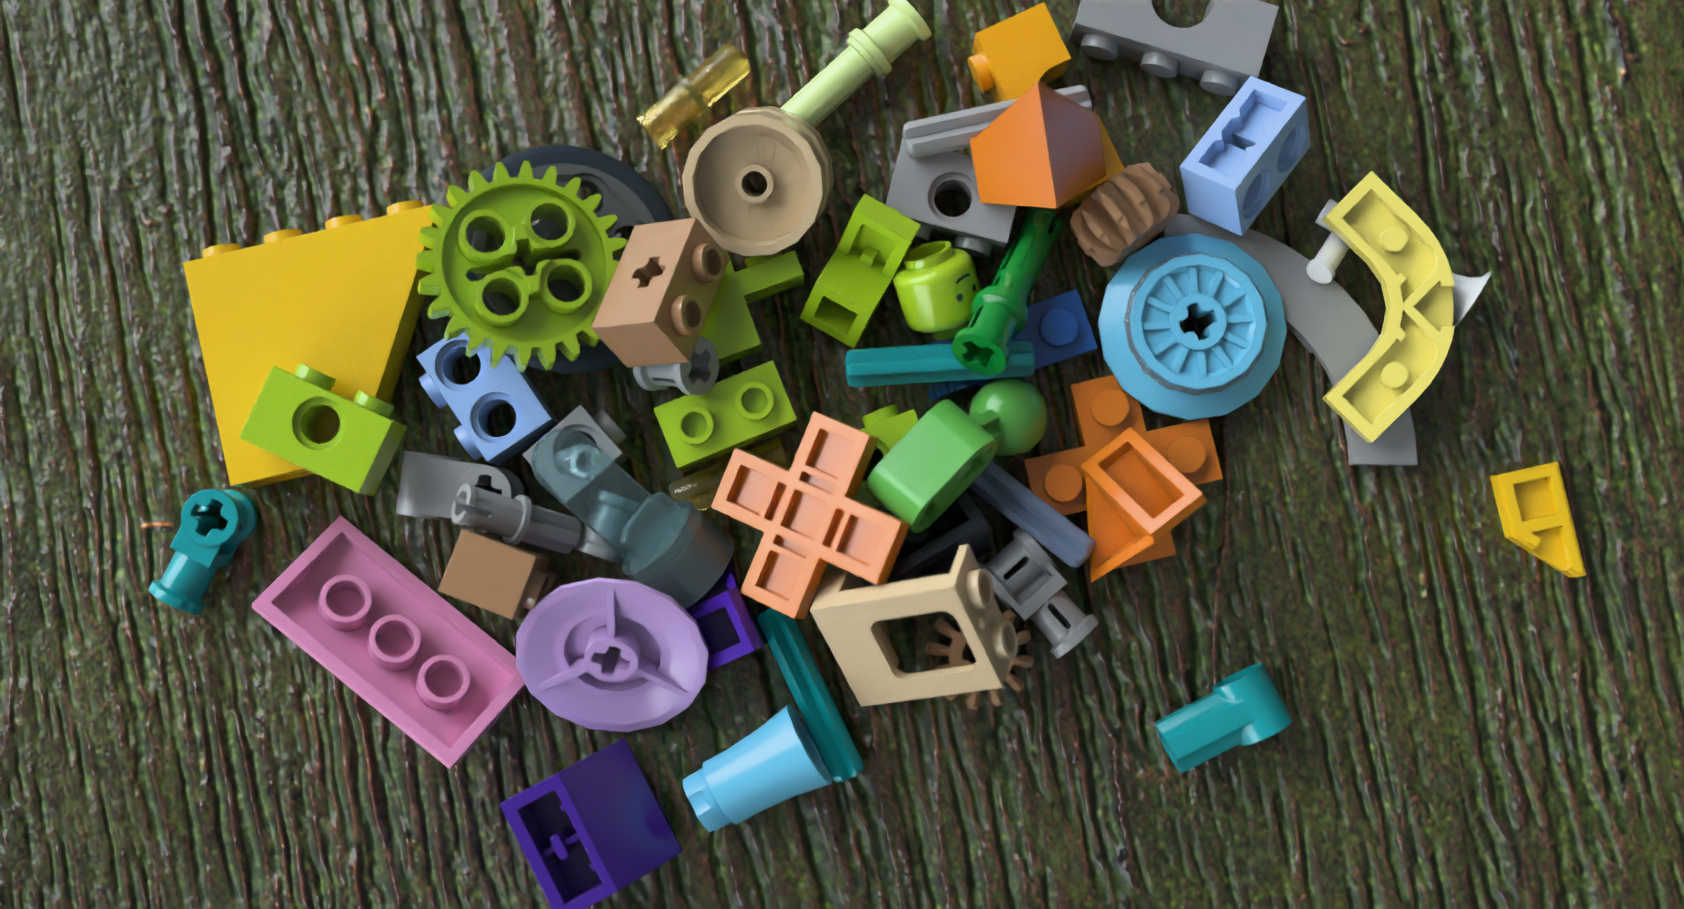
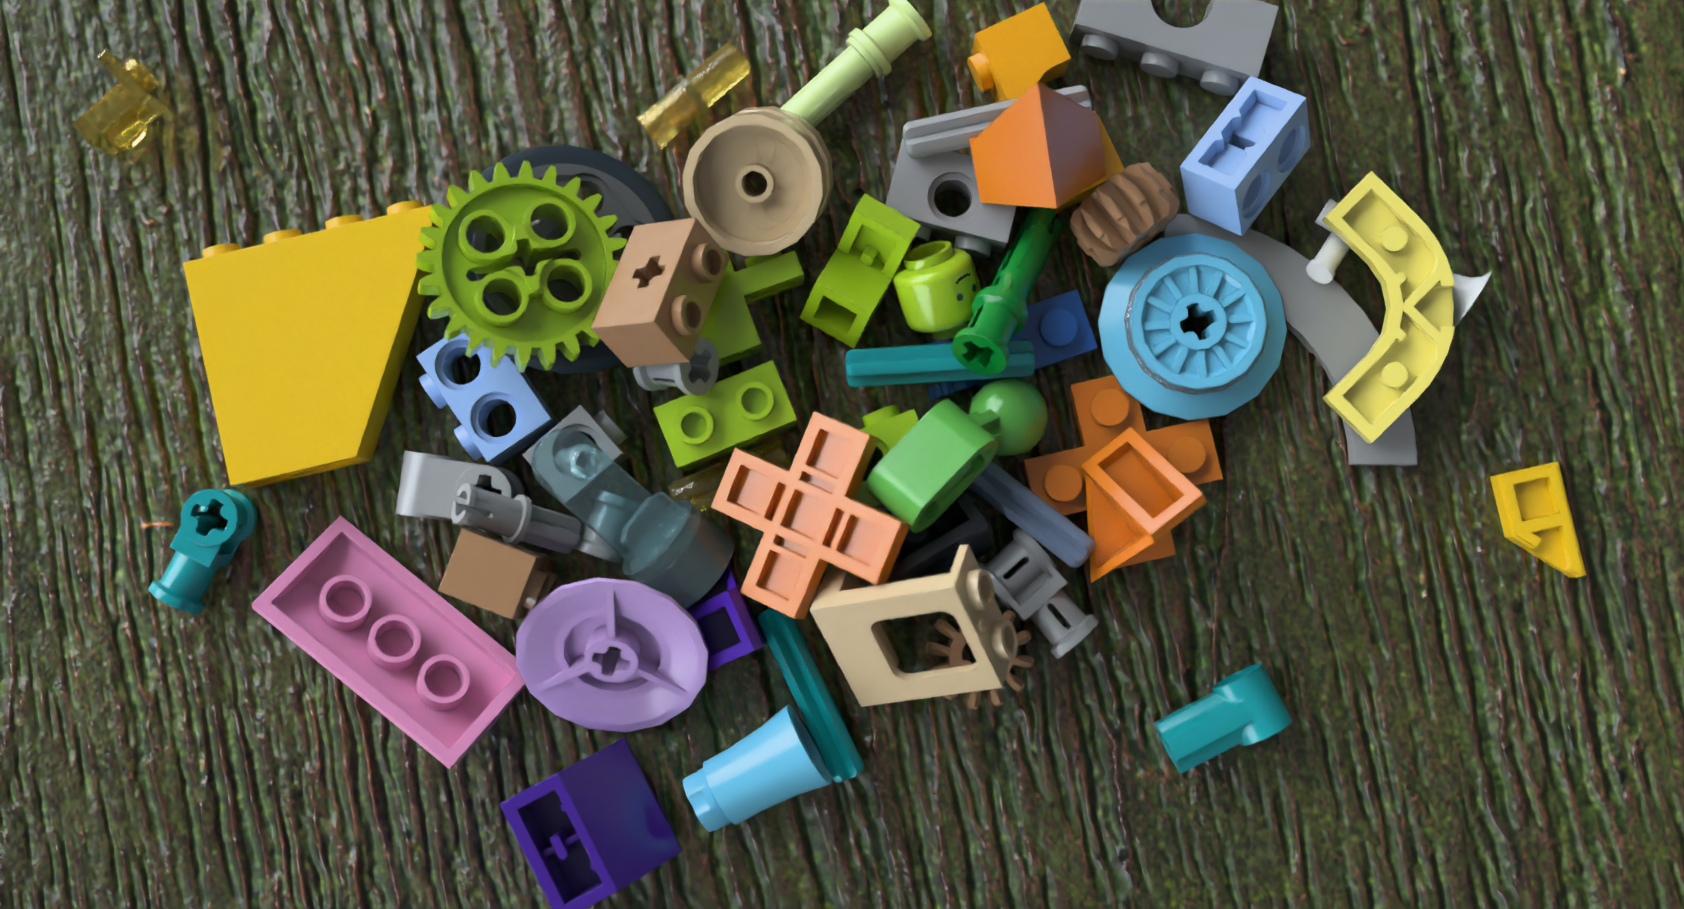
lime brick [239,363,408,496] -> none
none -> clear yellow bracket [72,48,167,157]

